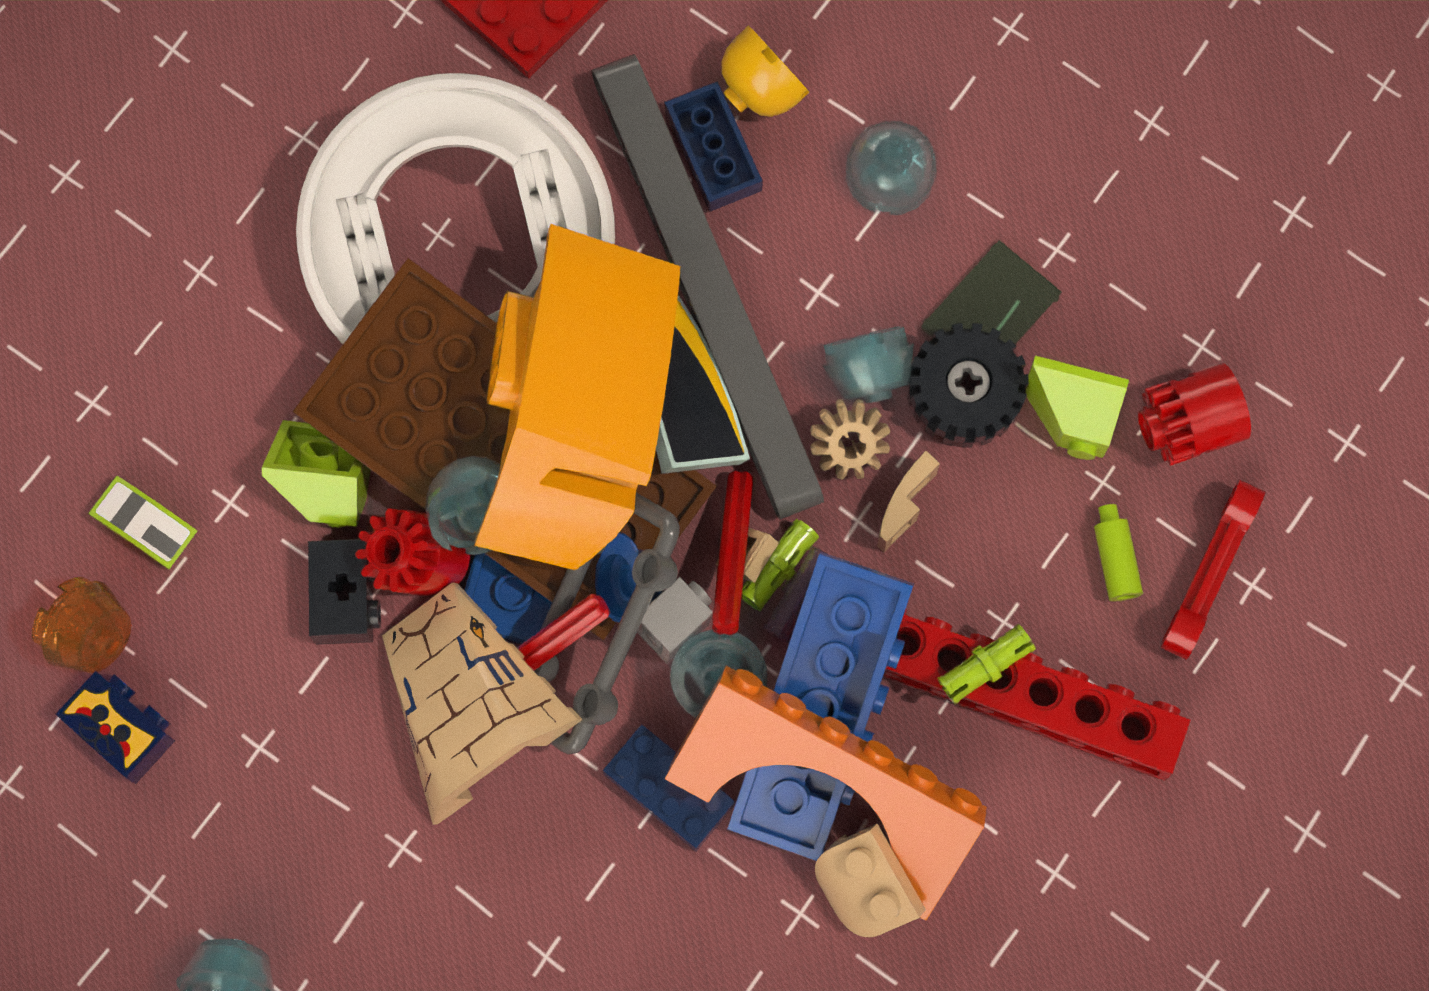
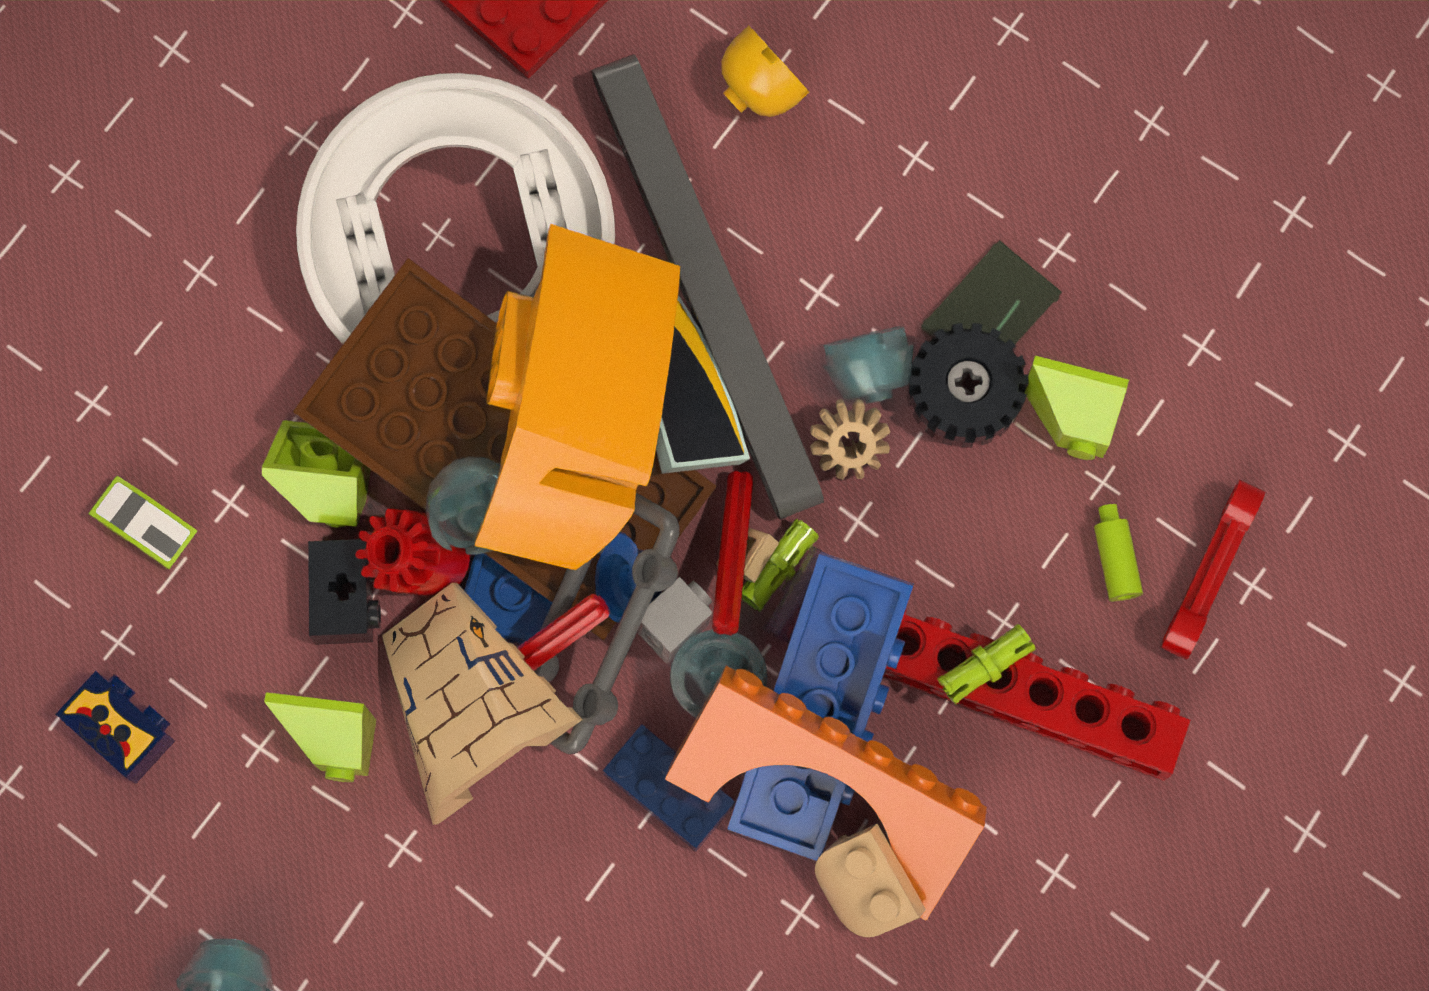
clear orange cone [32,577,132,673] -> none
dark blue piece [665,81,763,212] -> none
clear light blue cylinder [846,120,937,215] -> none
tan slope [877,451,940,552] -> none
red gear [1138,363,1251,466] -> none
none -> lime slope [264,692,376,782]

